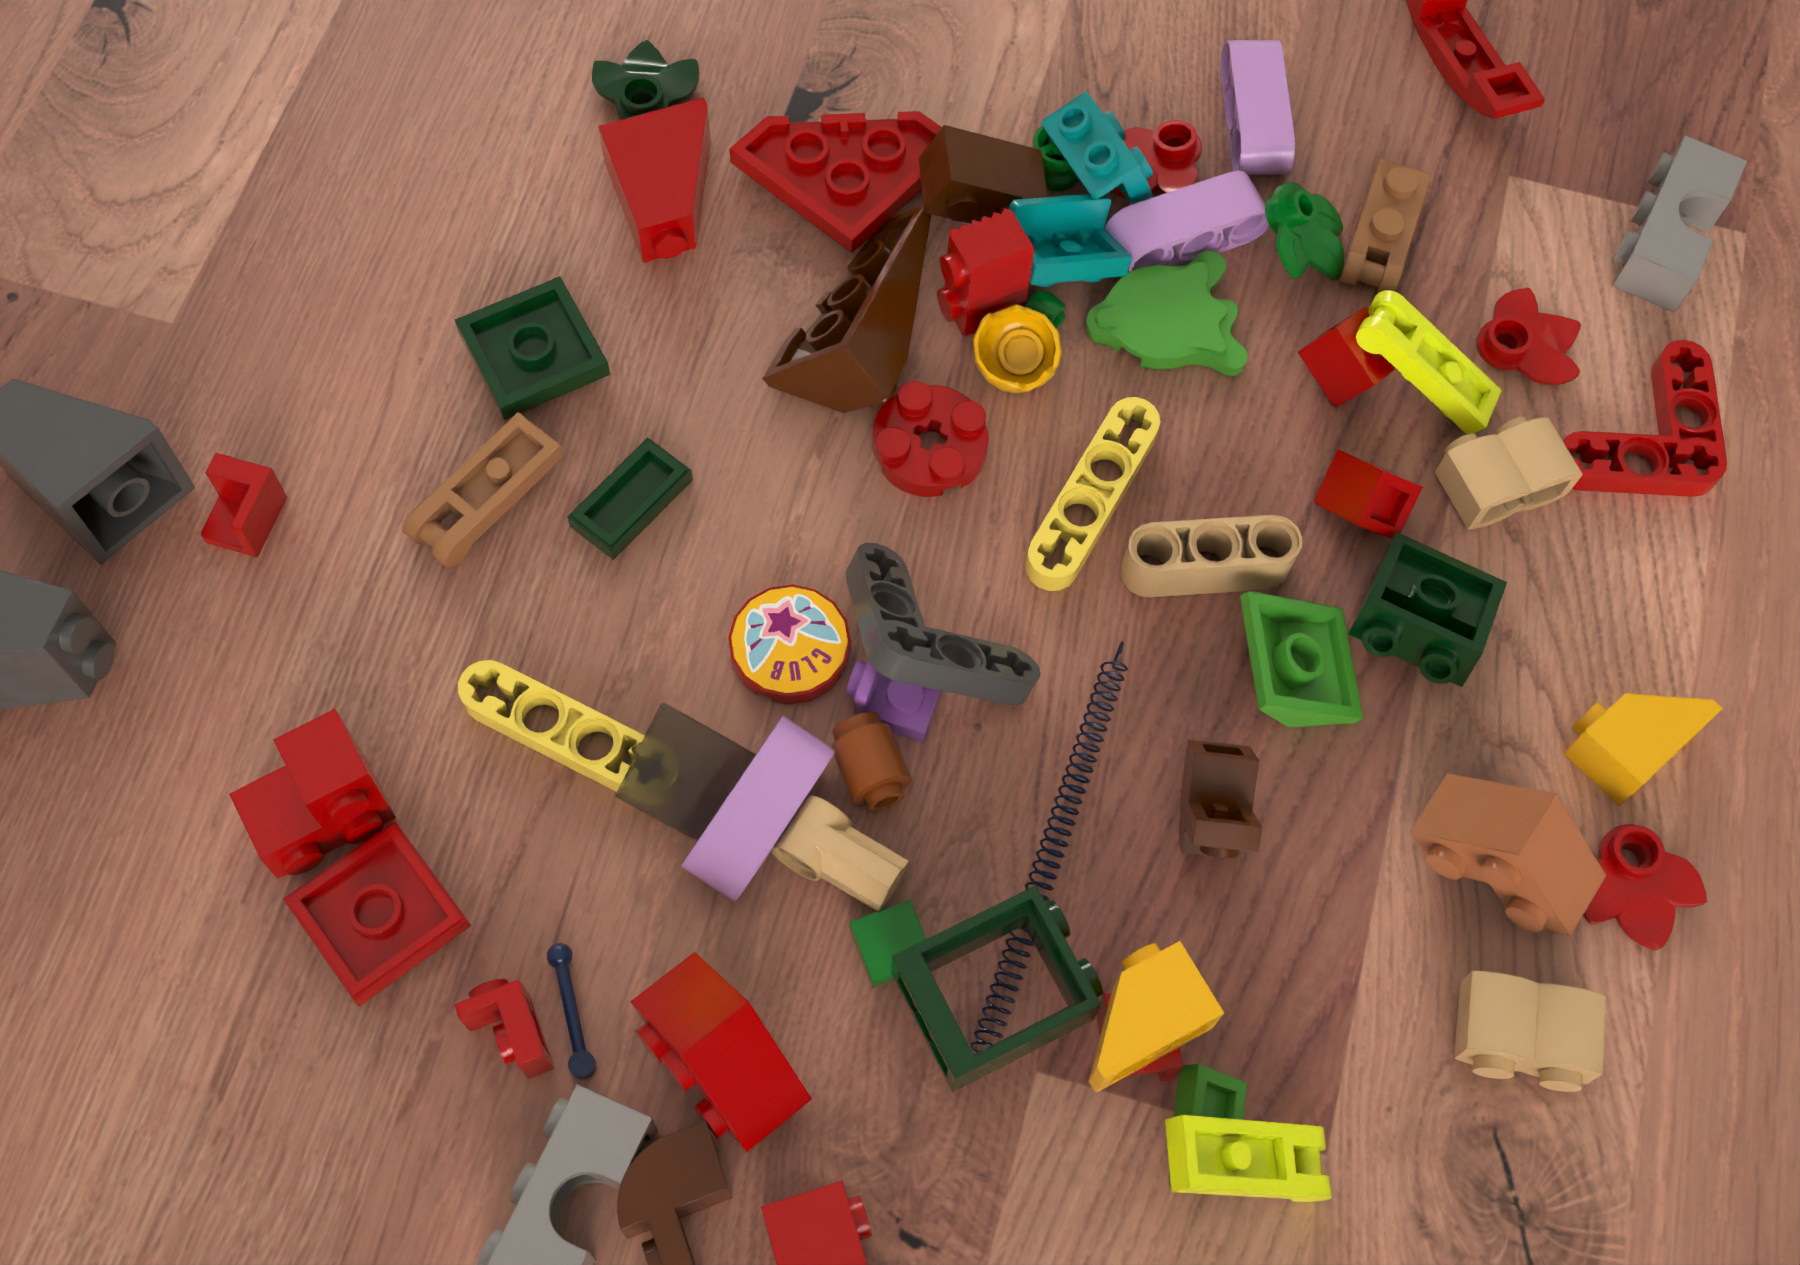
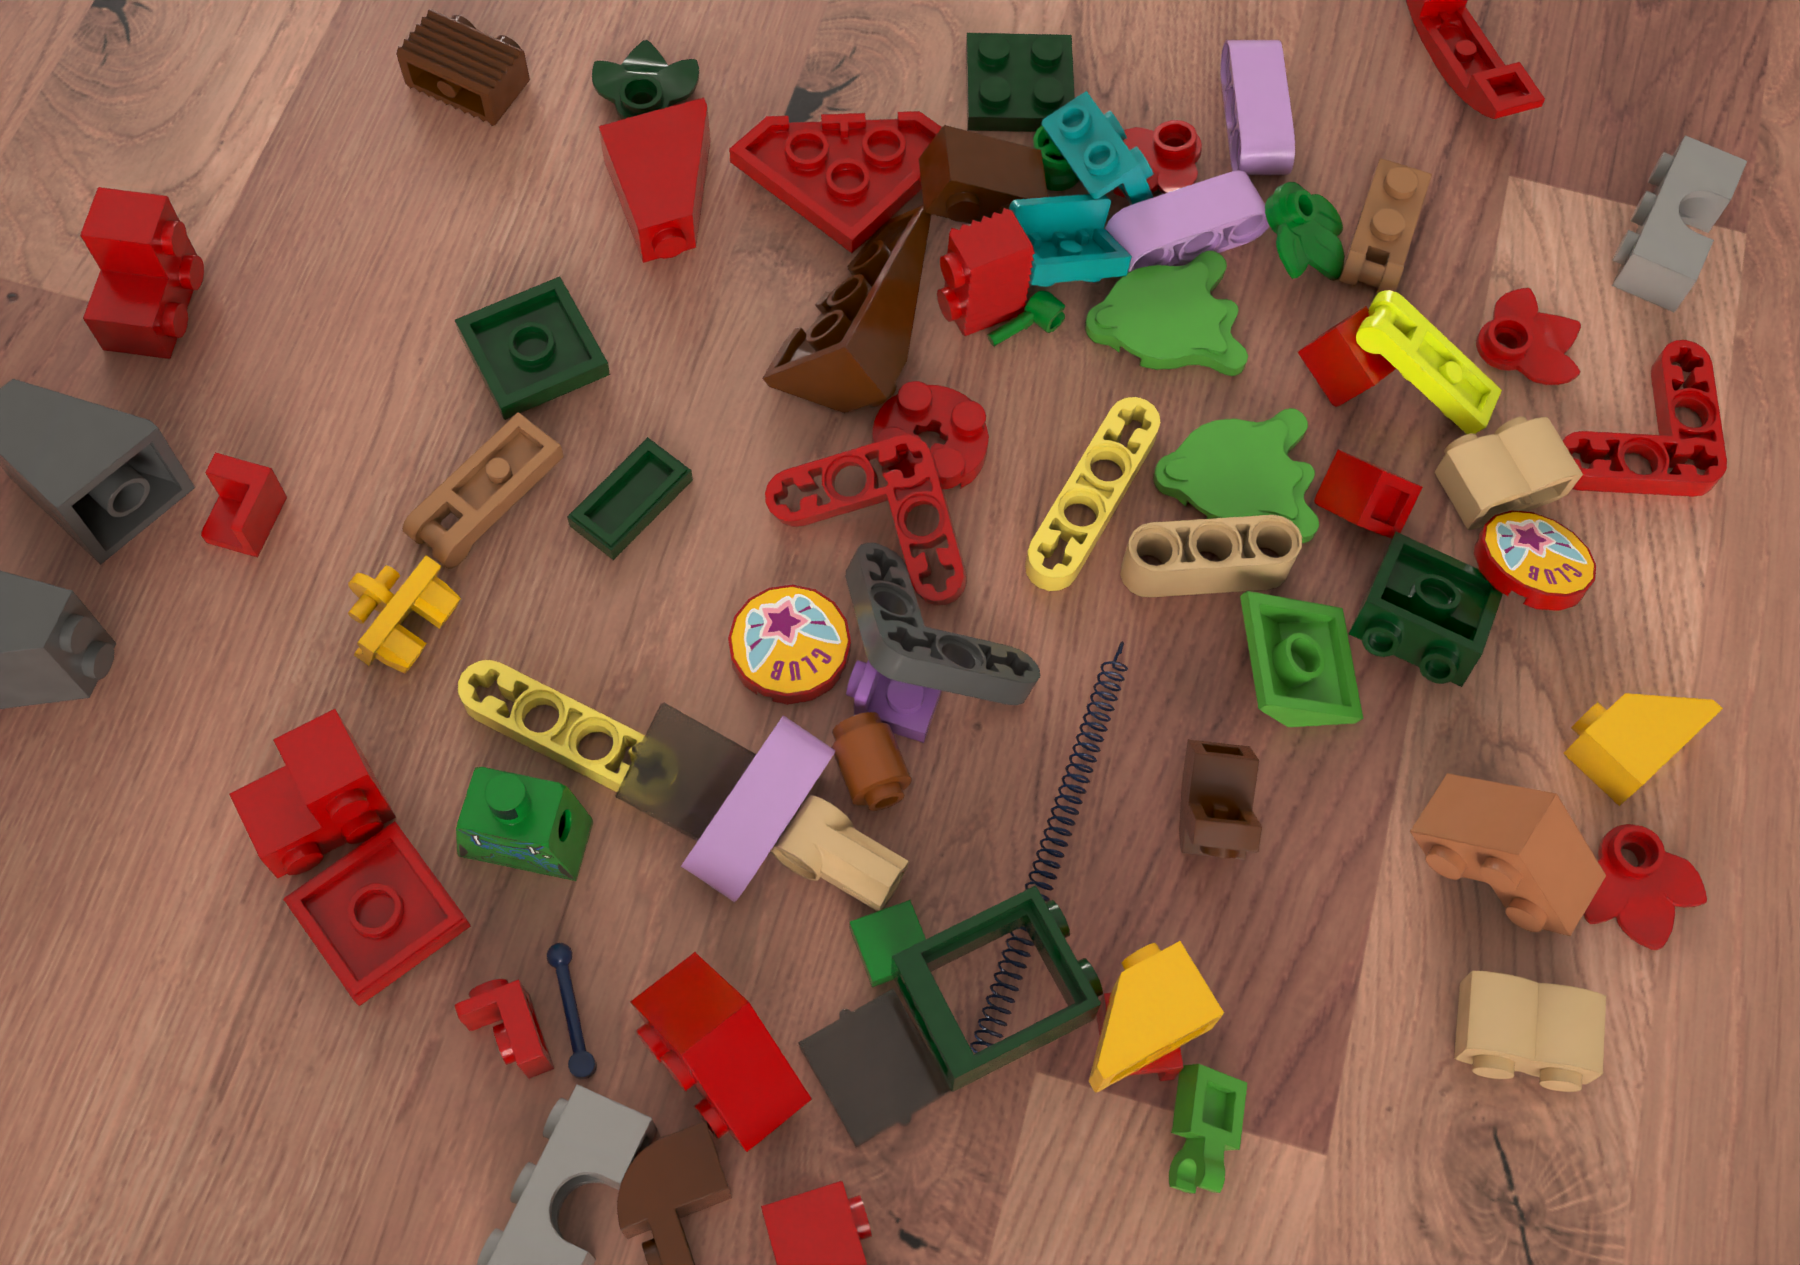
yellow hair [972,304,1062,393] -> none
neon yellow plate [1165,1115,1332,1202] -> none
none -> red brick [80,187,204,359]
none -> yellow hips [348,555,461,674]
none -> reddish brown brick [396,10,530,126]
none -> green torso [456,767,593,881]
none -> red beam [765,434,967,606]
none -> clear smoke piece [798,989,951,1148]
none -> dark green plate [966,33,1075,132]
none -> bright green tile [1153,408,1319,543]
none -> tile [1474,510,1596,611]

